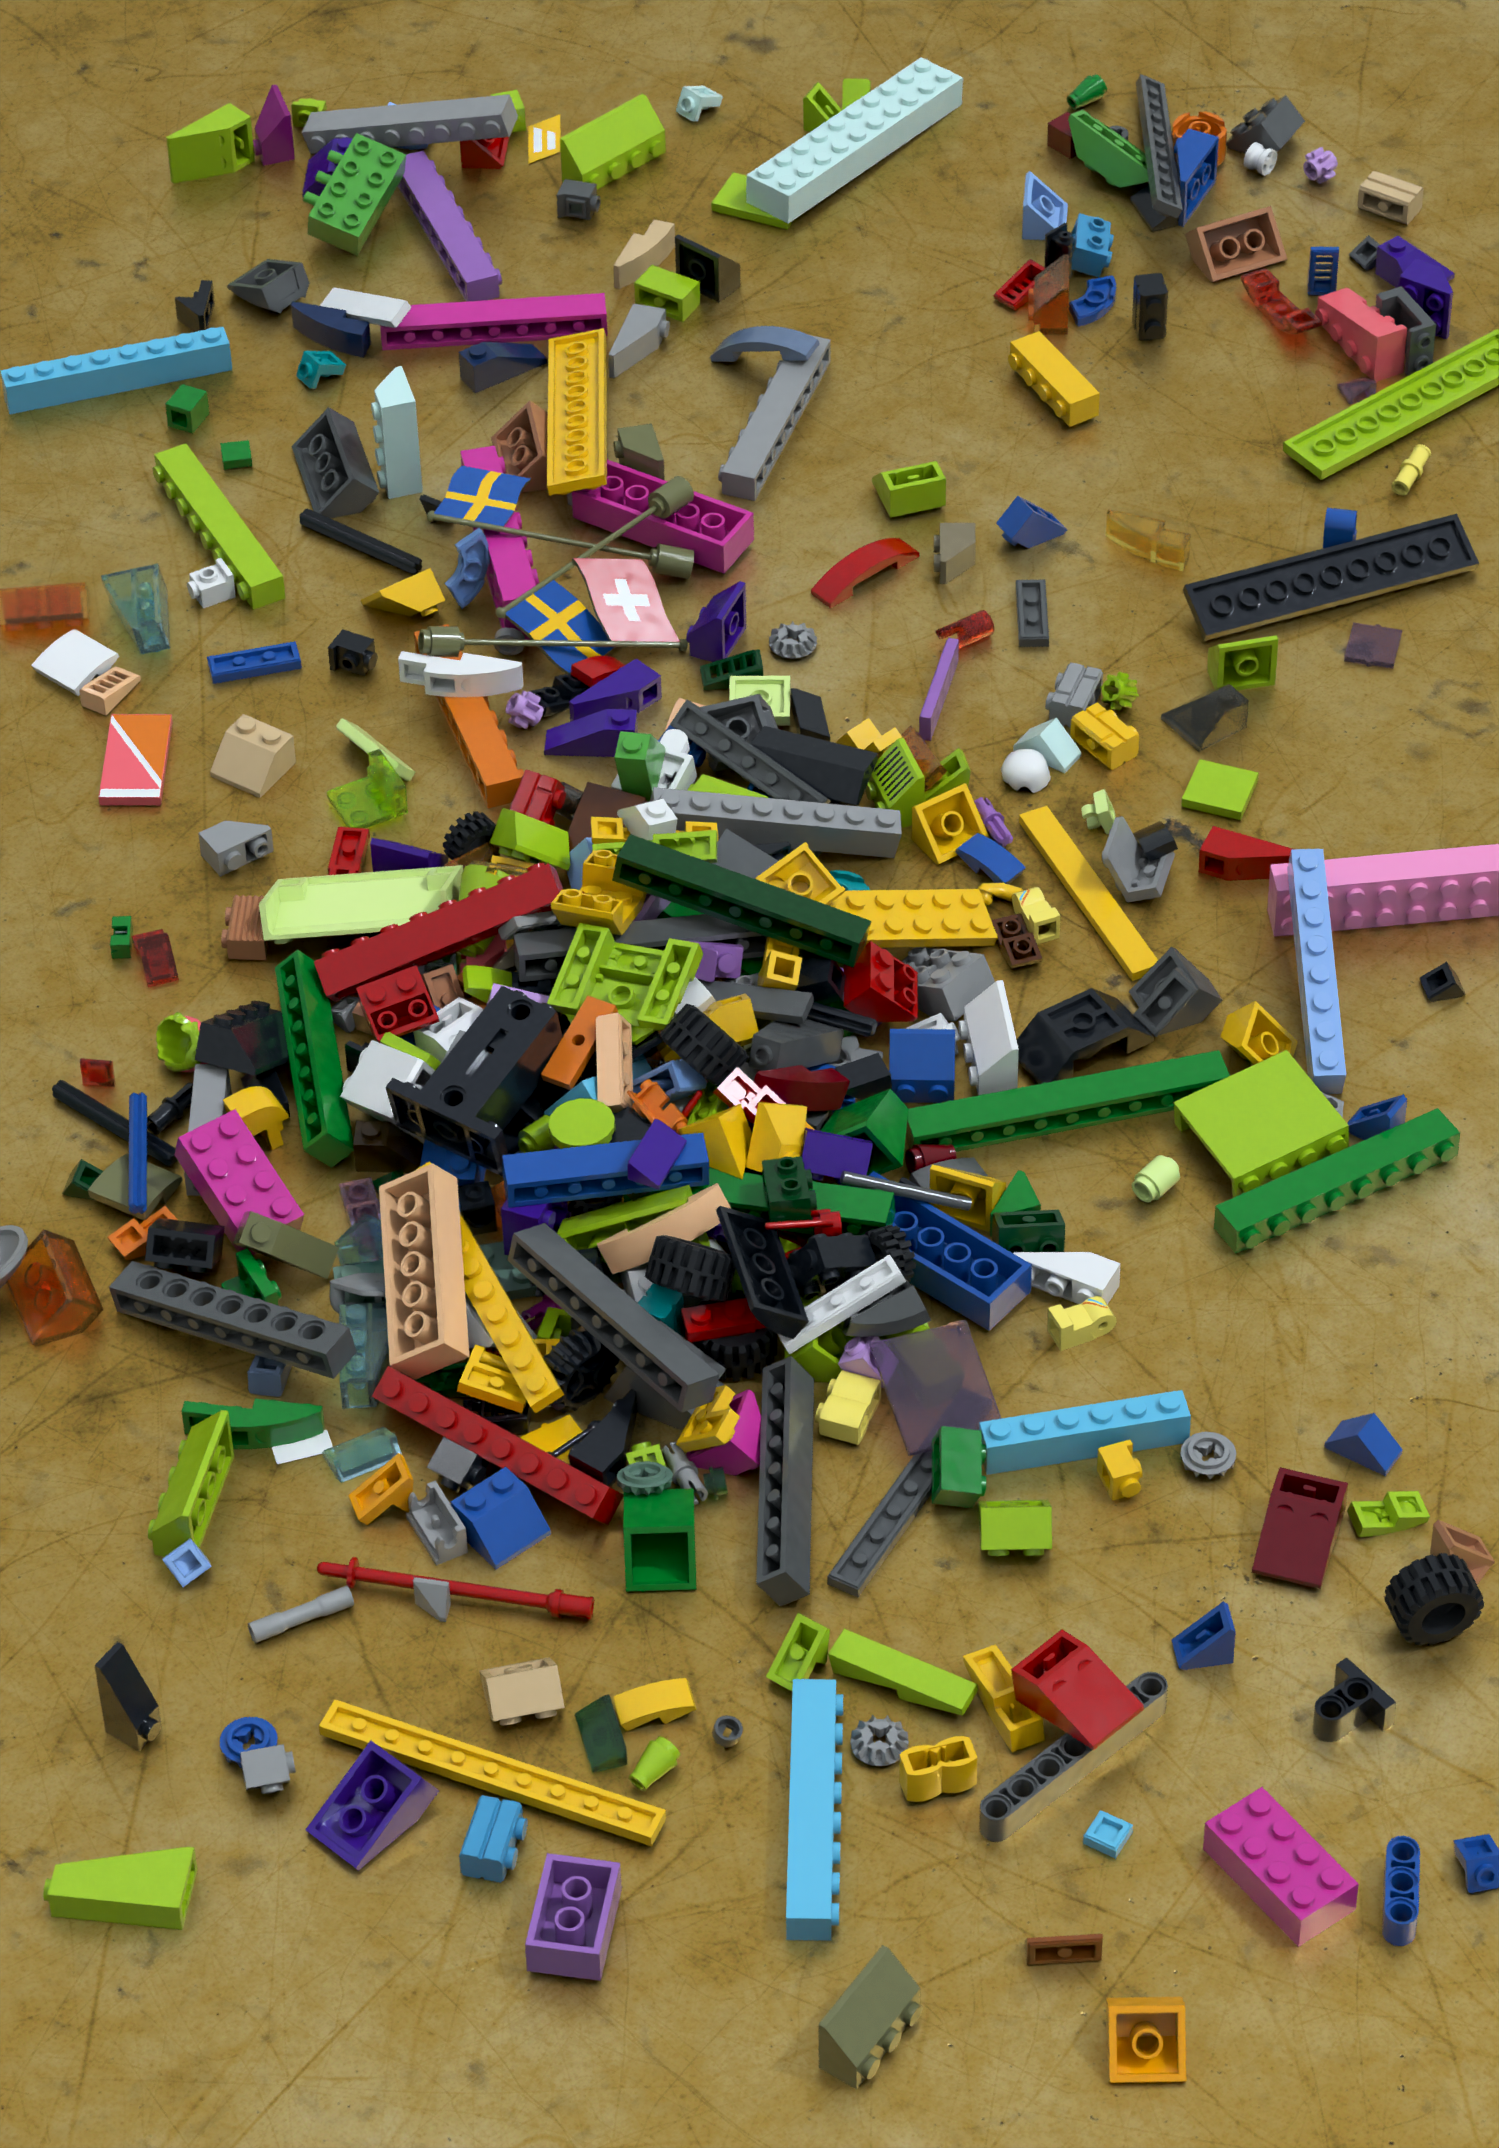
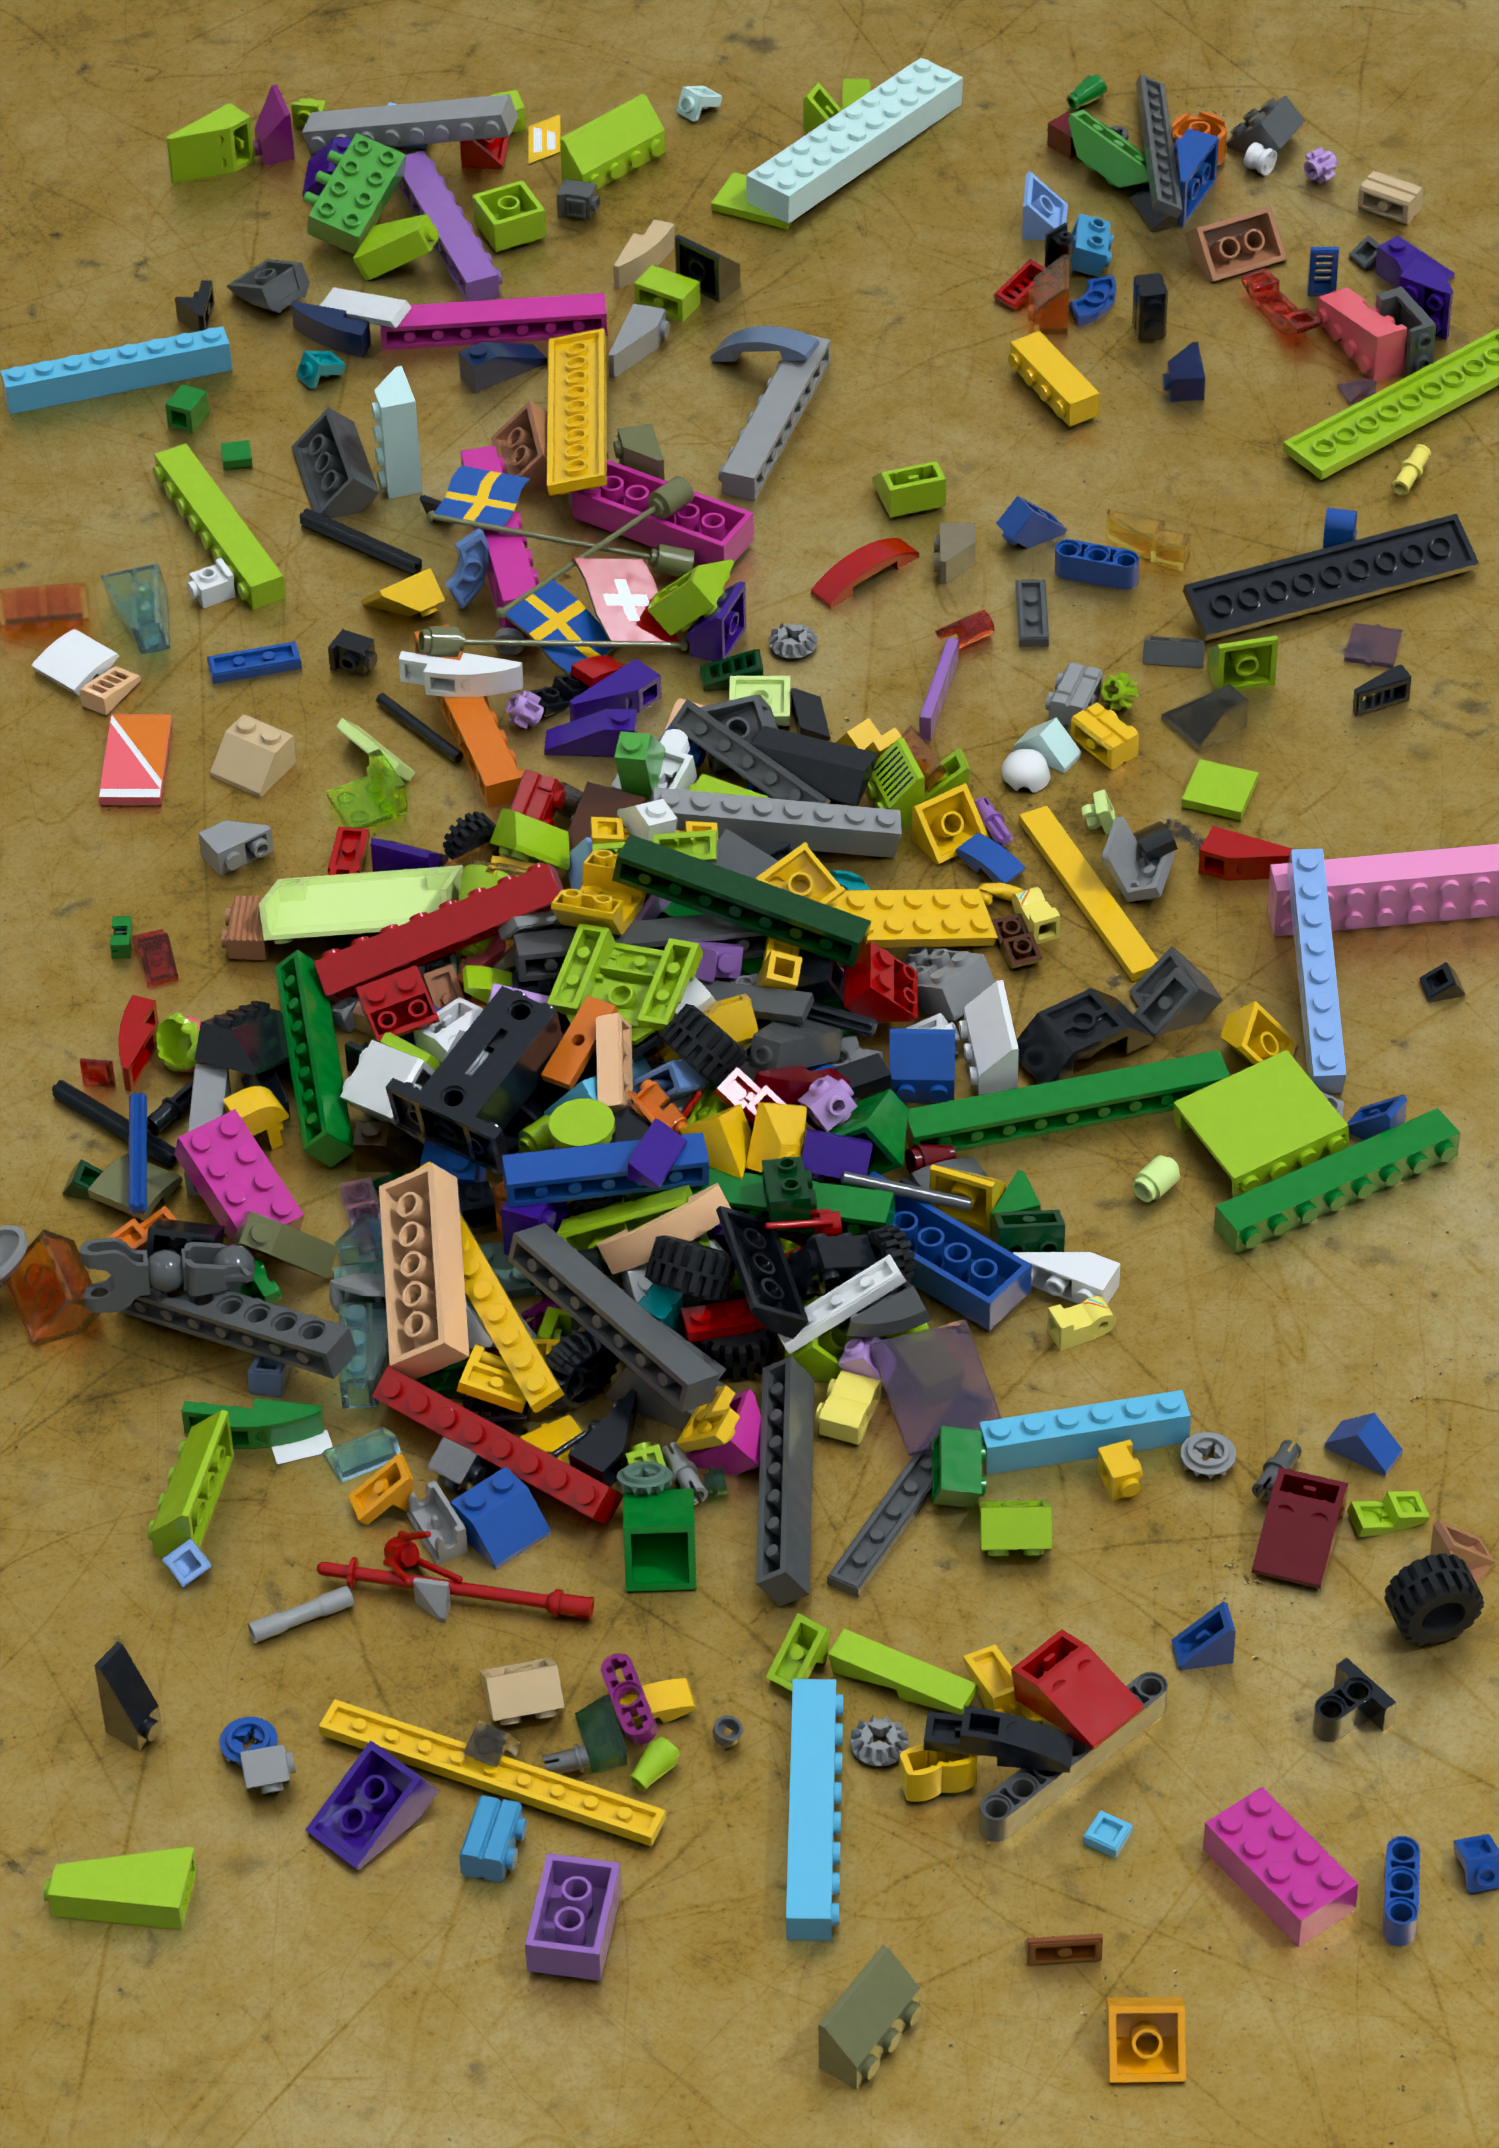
none -> dark grey piece [80,1238,256,1313]
none -> red slope [118,995,159,1092]
none -> lime slope [353,214,440,281]
none -> black bar [376,693,464,763]
none -> red plant [383,1530,463,1585]
none -> clear smoke bracket [464,1720,522,1768]
none -> lime brick [472,180,547,252]
none -> flat silver pin [543,1744,591,1774]
none -> magenta beam [601,1653,658,1745]
none -> lime slope [647,559,734,636]
none -> lavender brick [798,1075,858,1132]
none -> black slope [924,1706,1074,1773]
none -> blue beam [1055,539,1139,590]
none -> dark grey slope [1143,636,1205,668]
none -> clear blue slope [1162,342,1205,402]
none -> dark grey pin [1252,1440,1302,1501]
none -> black slope [1352,664,1411,716]

